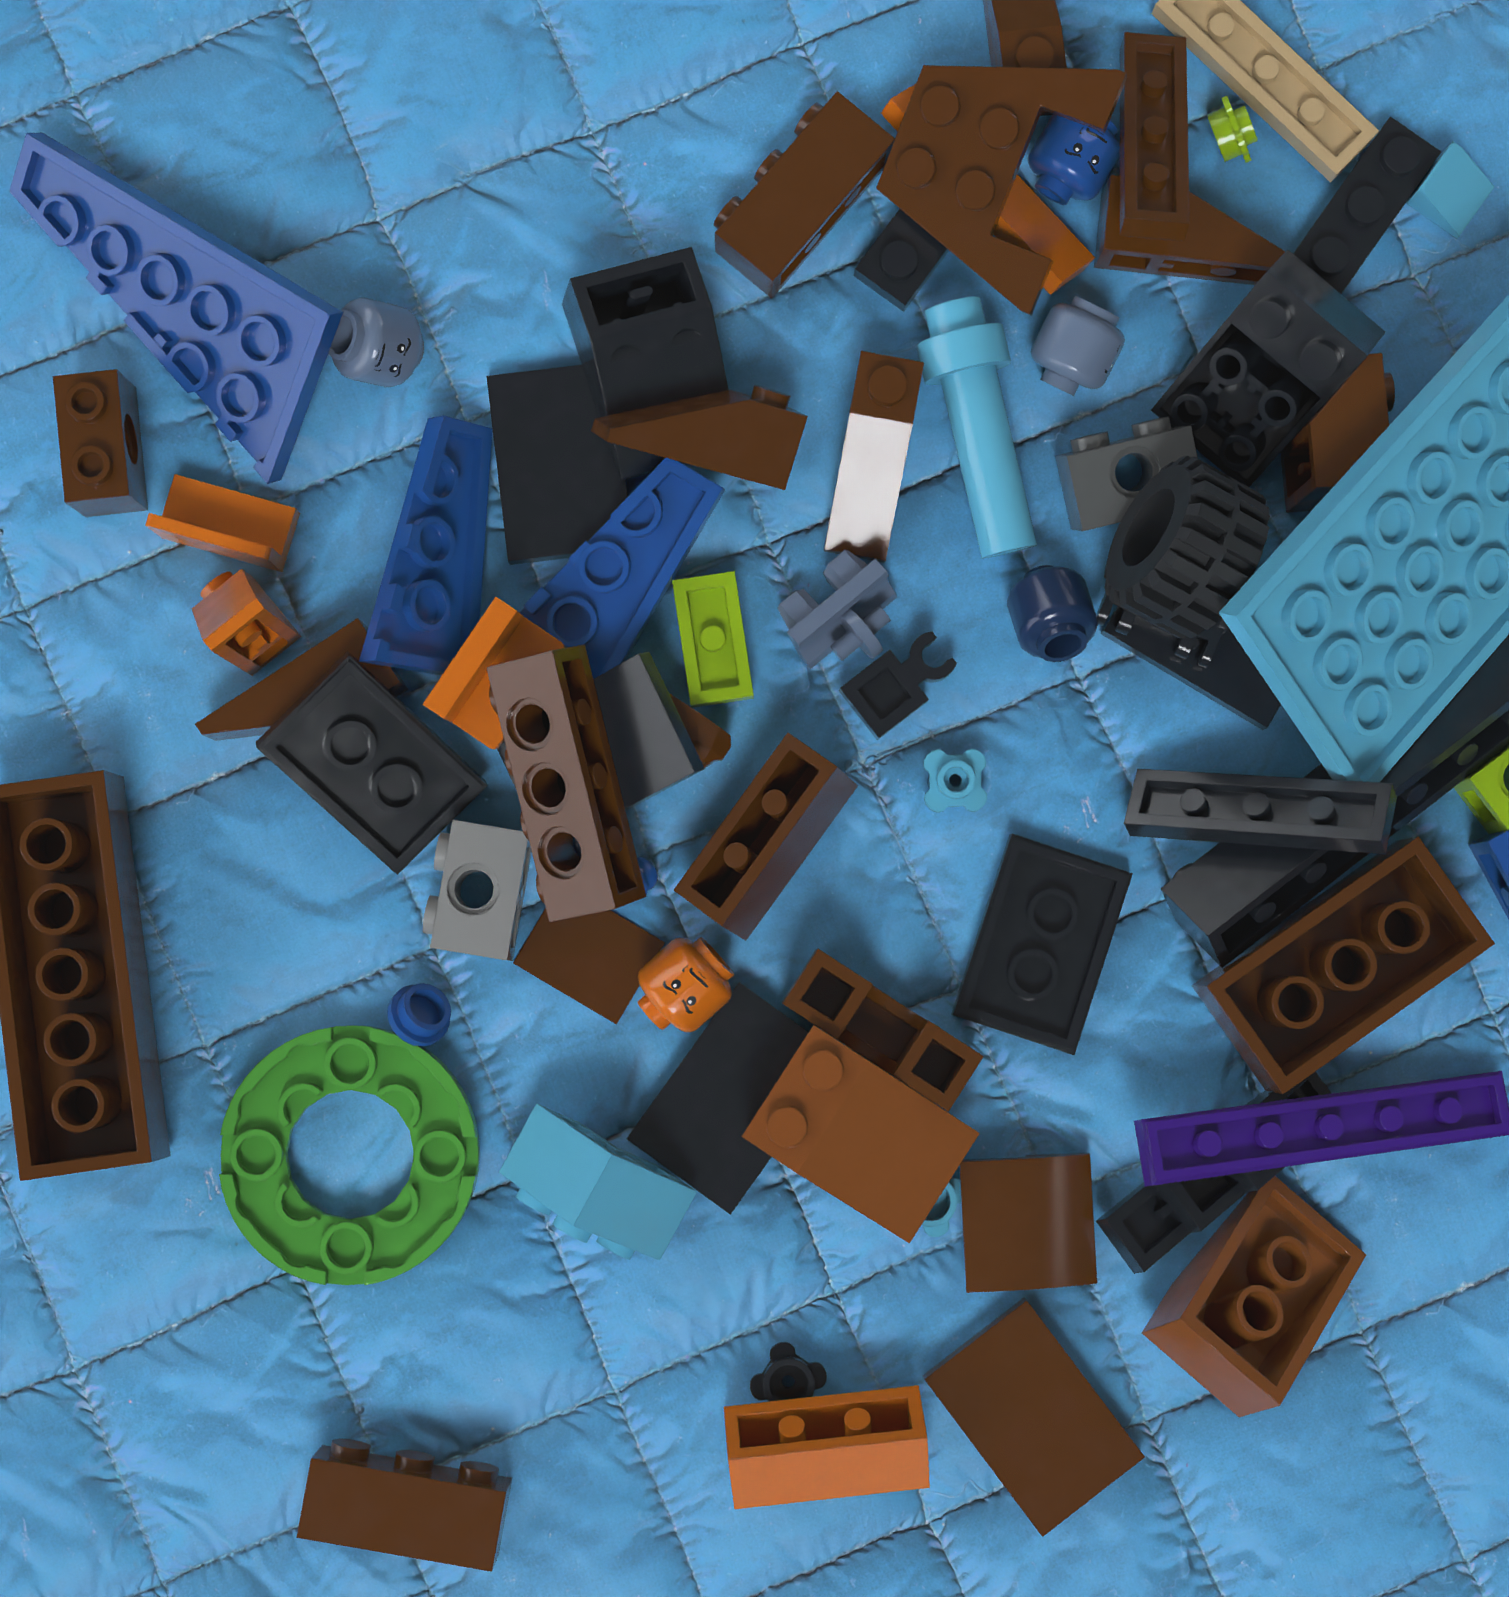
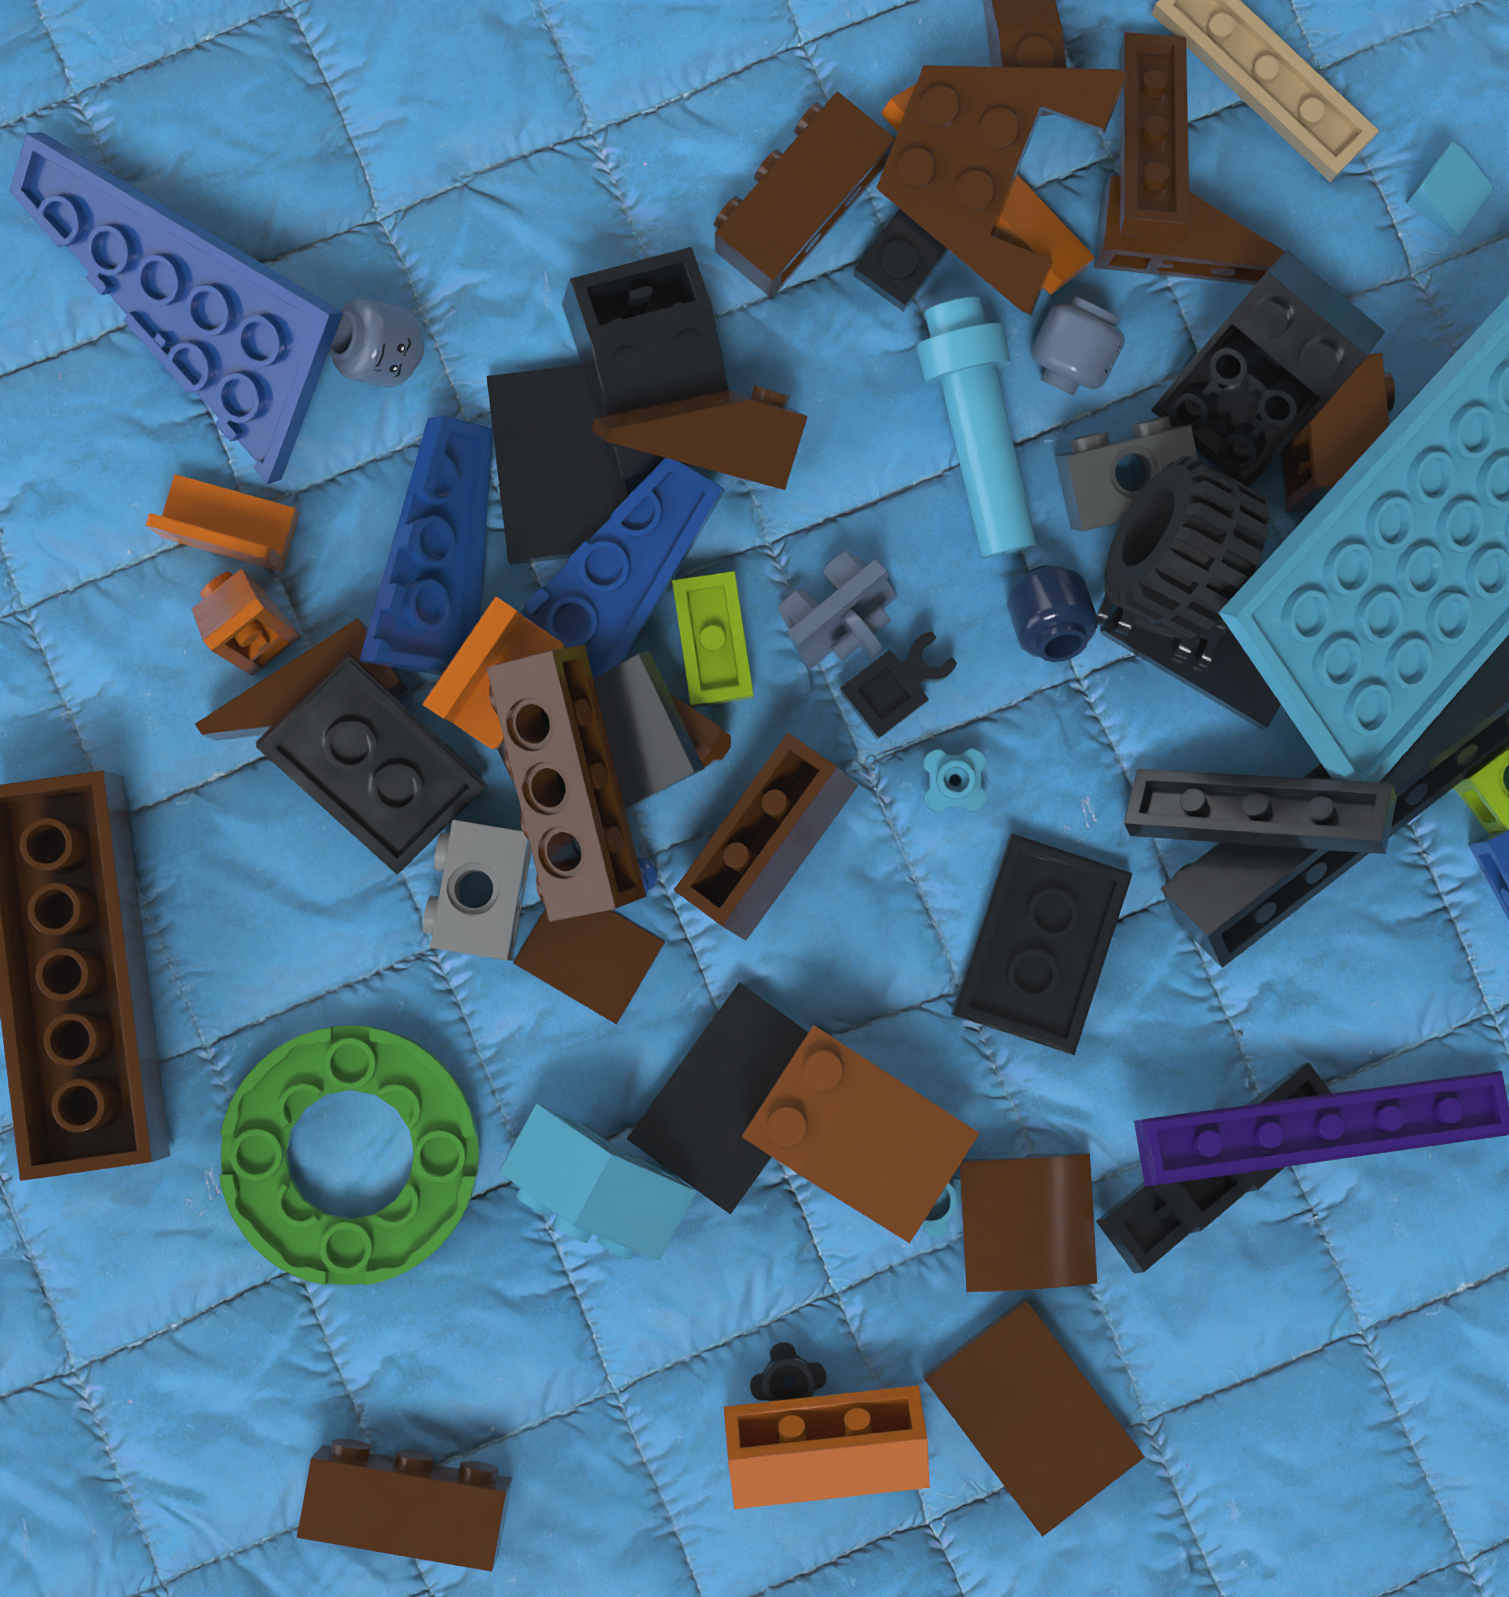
reddish brown brick [53,369,148,517] -> none
blue plate [387,983,451,1047] -> none
orange head [638,937,734,1032] -> none
reddish brown arch [781,949,984,1112] -> none
slope [824,351,924,563] -> none
blue head [1027,114,1120,205] -> none
dark orange slope [1142,1176,1366,1417] -> none
reddish brown brick [1191,836,1495,1094] -> none
lime plate [1207,96,1258,163] -> none
black plate [1293,117,1441,294] -> none

